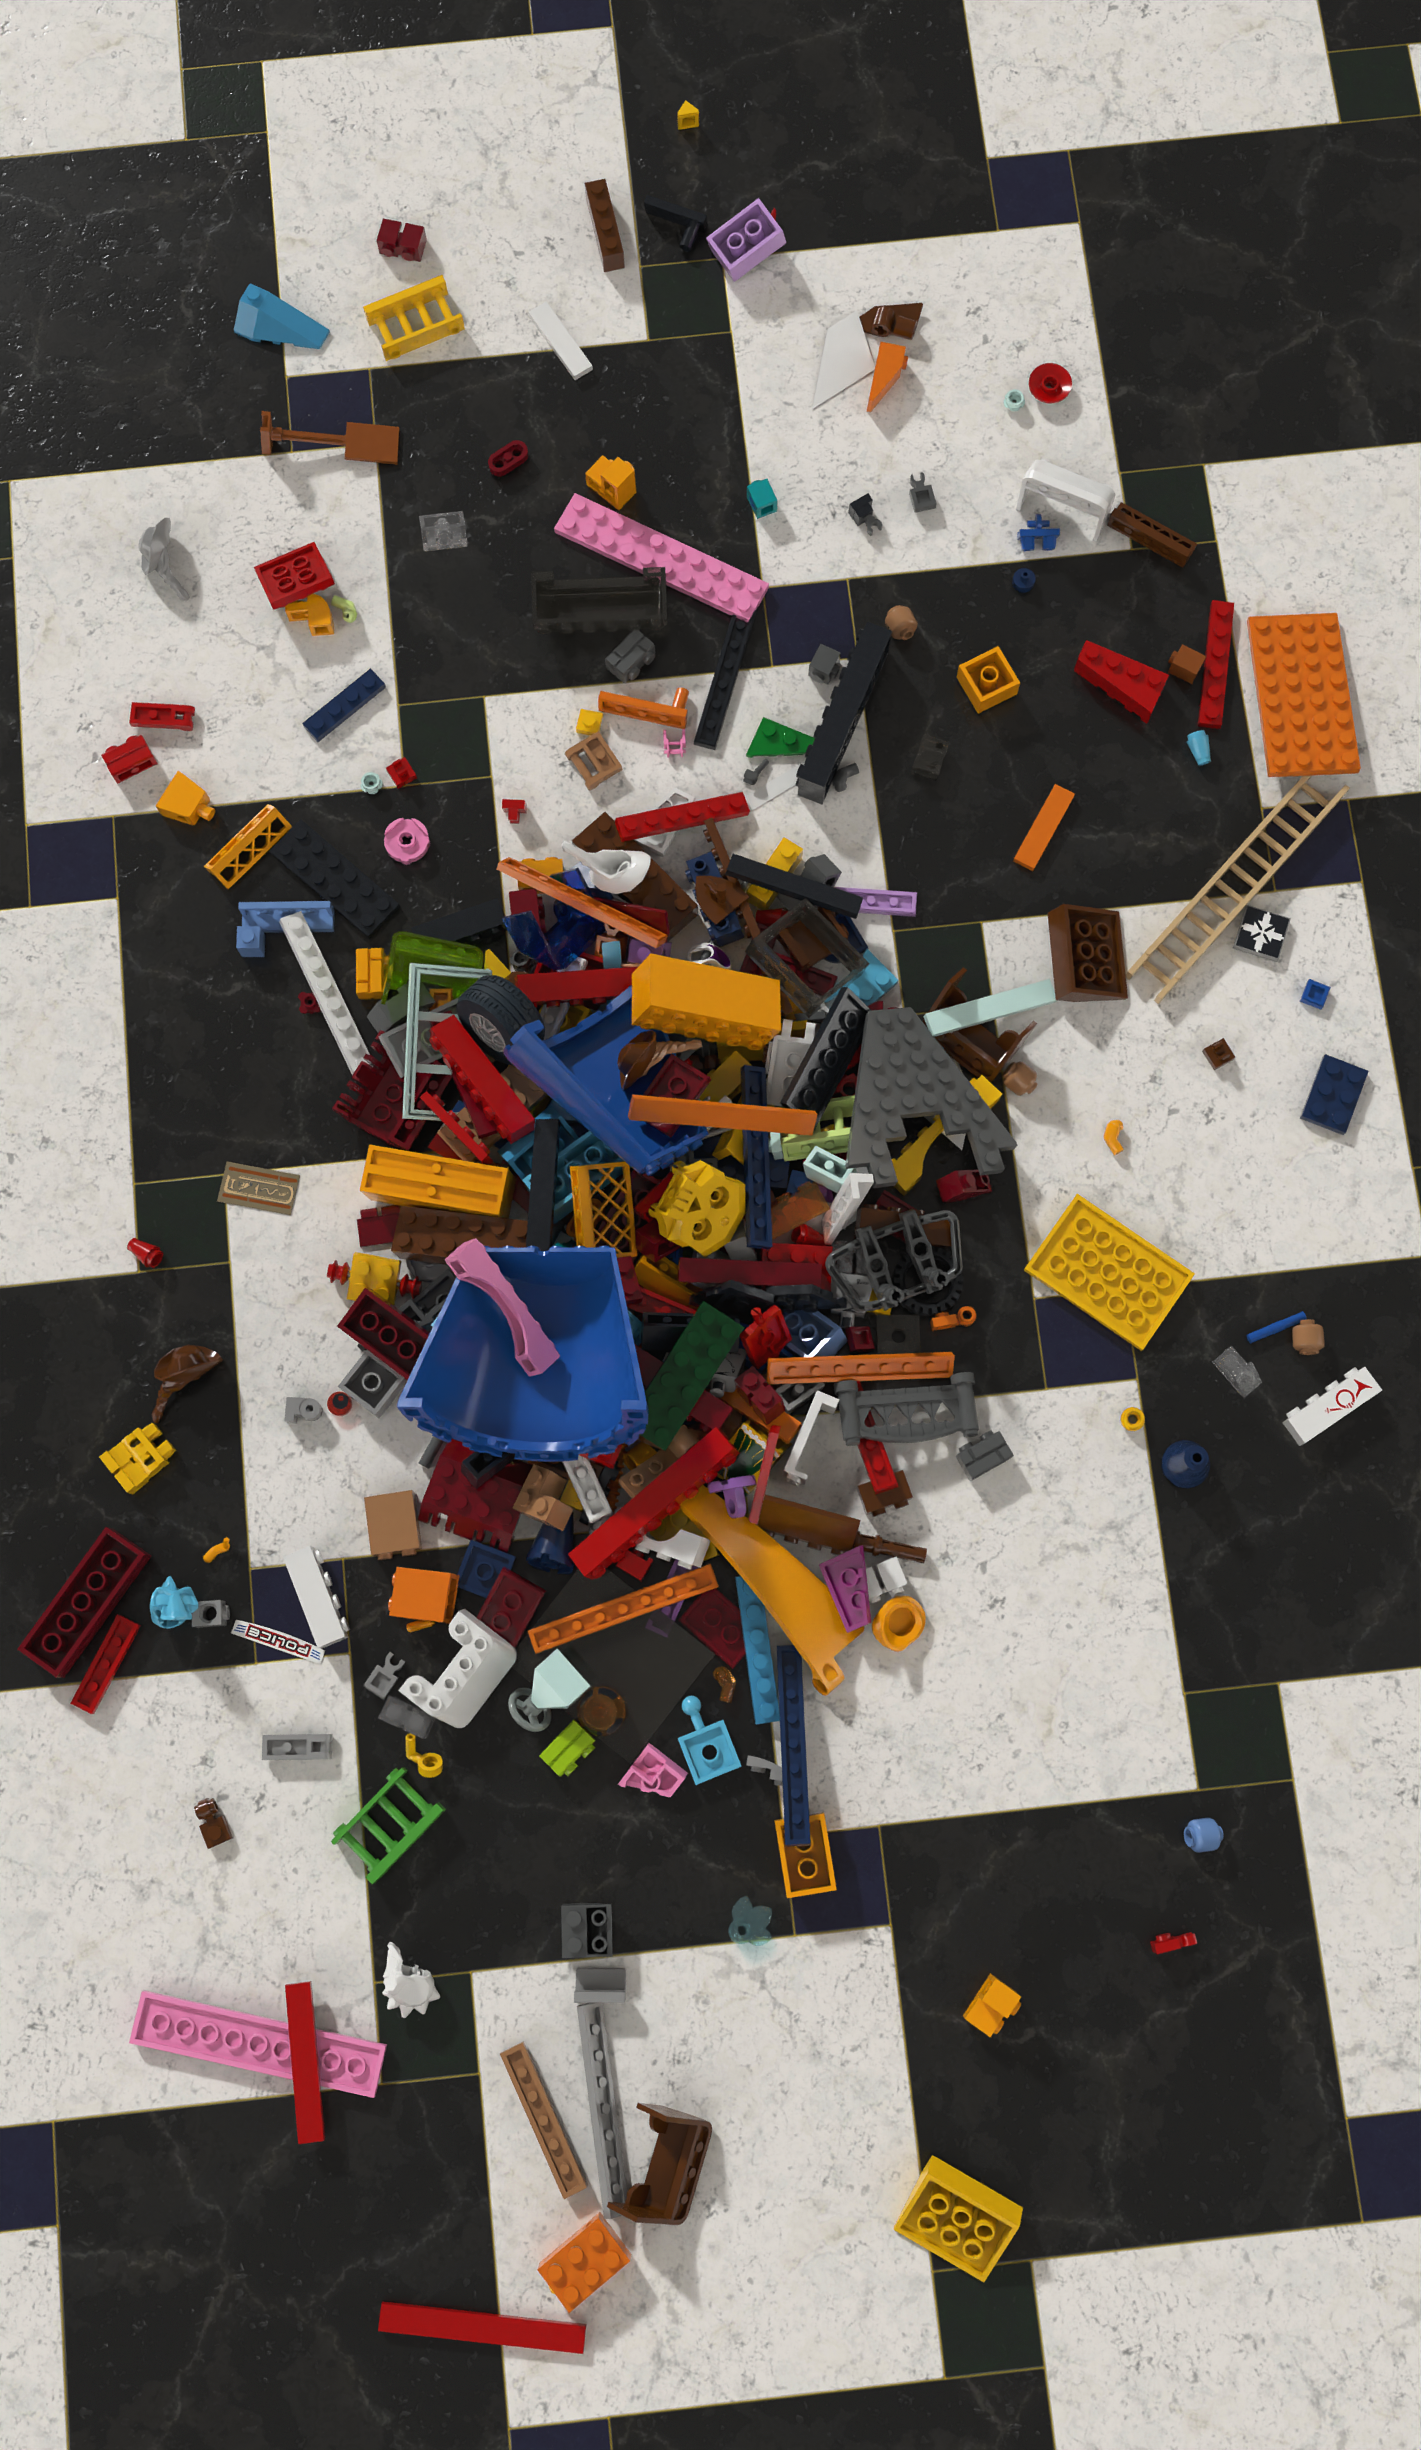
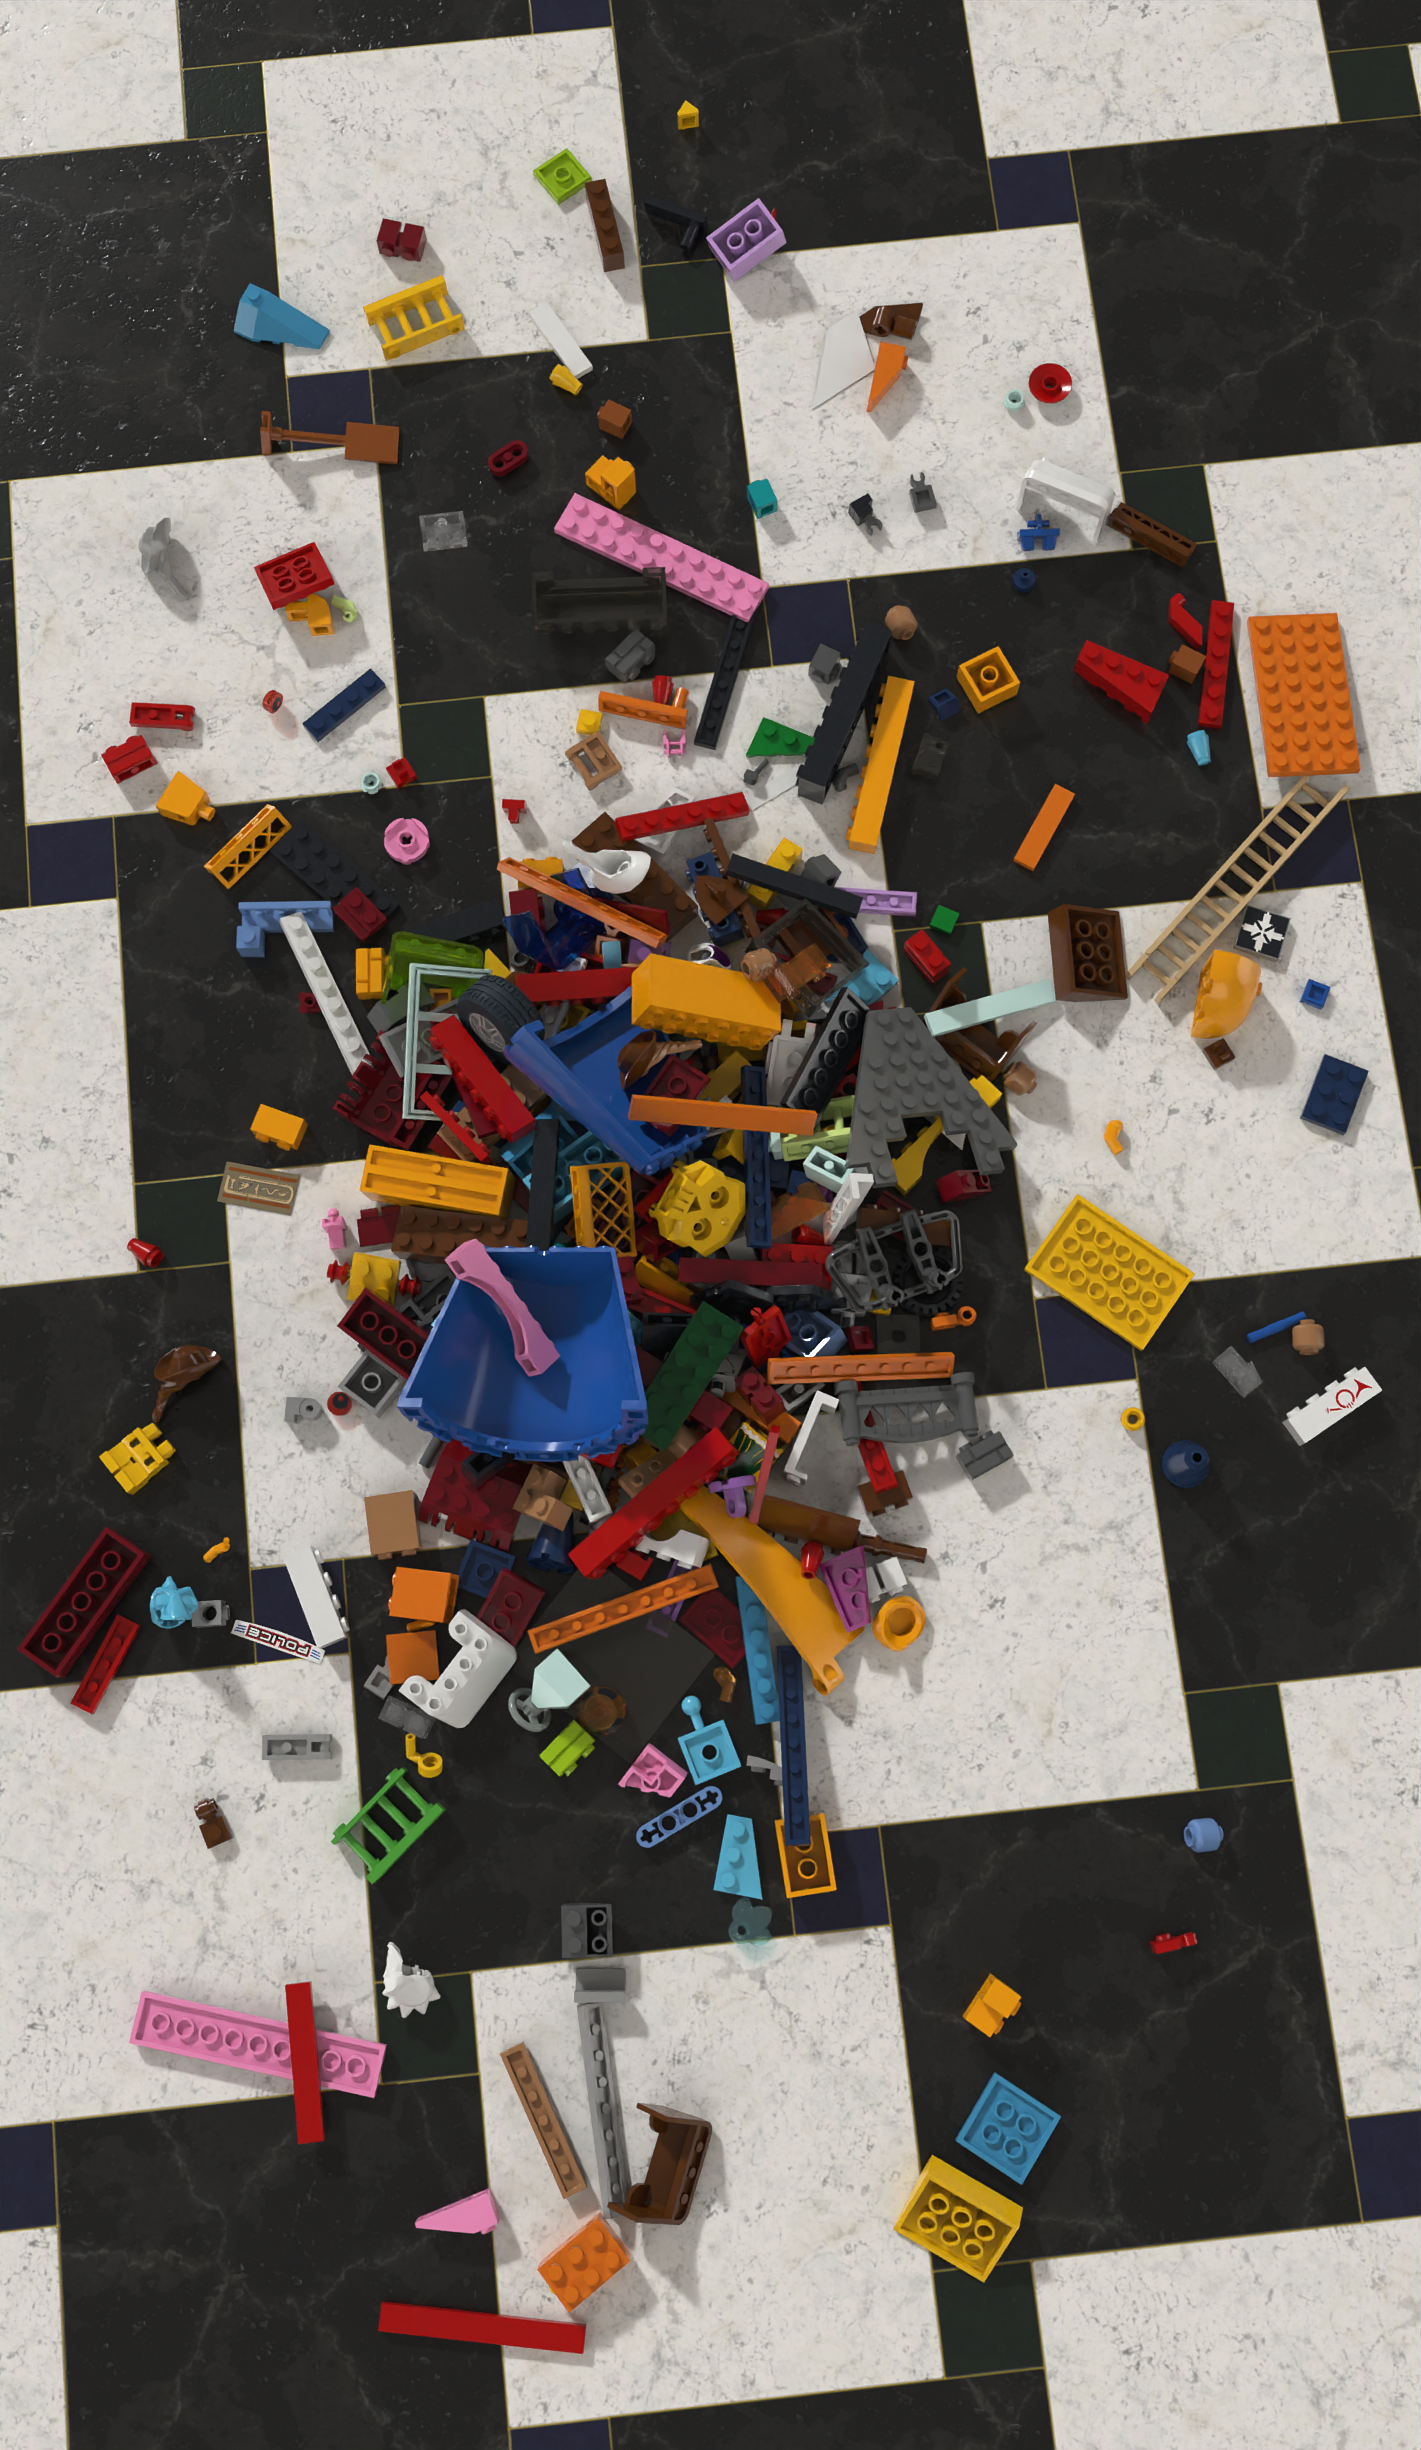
none -> light orange brick [250,1104,308,1151]
none -> clear red tile [262,690,283,714]
none -> bright pink piece [322,1208,347,1250]
none -> dark red plate [332,887,388,943]
none -> orange tile [386,1630,440,1685]
none -> bright pink slope [415,2188,500,2234]
none -> lime tile [533,148,592,205]
none -> yellow cone [549,364,583,395]
none -> dark orange brick [597,399,632,439]
none -> medium blue beam [636,1786,722,1848]
none -> red cone [652,675,674,705]
none -> medium azure wing [713,1814,762,1899]
none -> medium nougat head [741,948,778,982]
none -> clear orange brick [763,943,832,1003]
none -> red cone [800,1541,824,1580]
none -> light orange brick [845,676,915,854]
none -> red brick [903,929,951,985]
none -> dark blue slope [928,688,960,721]
none -> green tile [929,905,960,936]
none -> dark azure plate [955,2072,1061,2185]
none -> red piece [1169,593,1202,651]
none -> light orange brick [1191,949,1262,1039]

